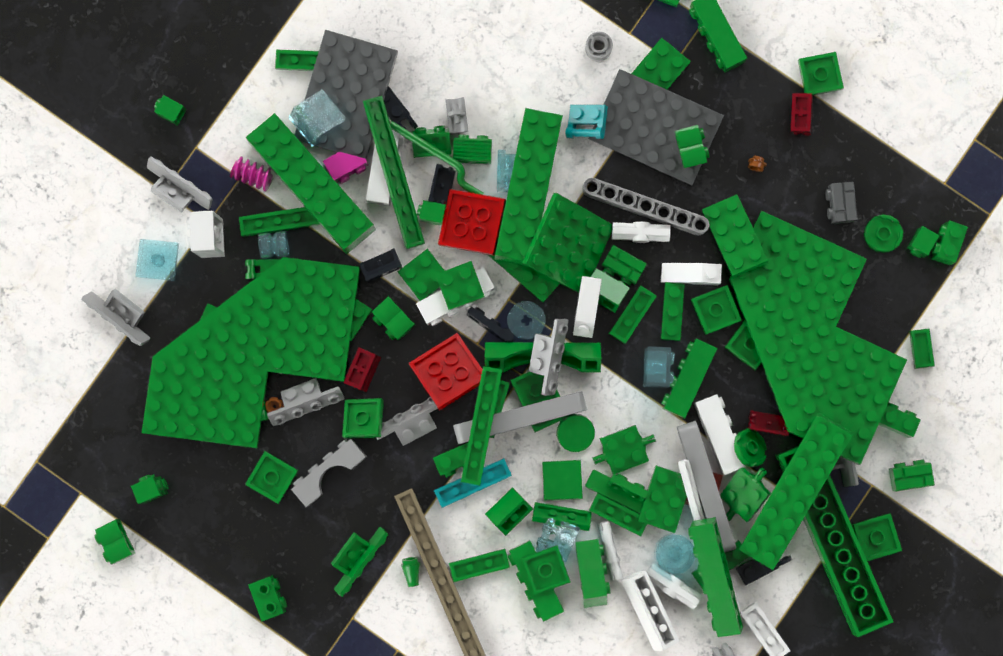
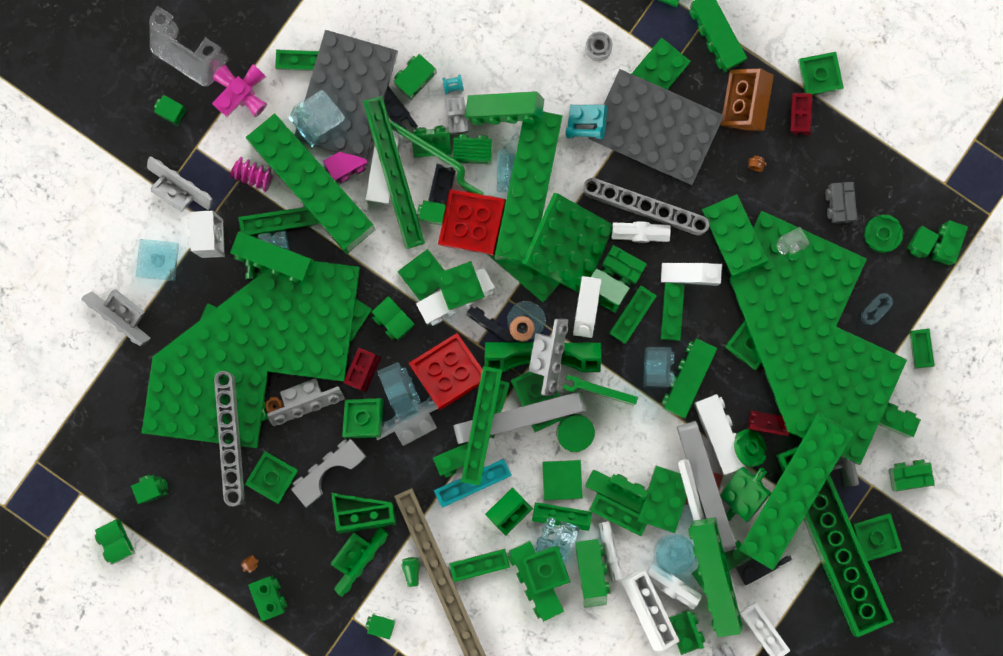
black hinge [359,248,403,283] -> none
green plate [592,425,656,474] -> none
green brick [675,125,710,168] -> none
green plate [691,285,742,335] -> none
none -> clear windscreen [149,6,229,86]
none -> dark pink brick [212,64,267,117]
none -> light grey beam [214,371,244,506]
none -> green brick [230,231,313,283]
none -> dark orange plate [240,555,259,573]
none -> green wedge [331,493,397,534]
none -> green brick [365,613,396,640]
none -> clear light blue brick [377,362,421,420]
none -> green brick [393,54,437,100]
none -> teal bush [442,74,464,95]
none -> green brick [465,91,545,125]
none -> nougat head [510,316,535,342]
none -> green tile [563,375,638,406]
none -> green bracket [668,610,706,655]
none -> dark orange slope [721,68,774,131]
none -> clear brick [777,227,810,255]
none -> clear light blue beam [861,293,893,325]

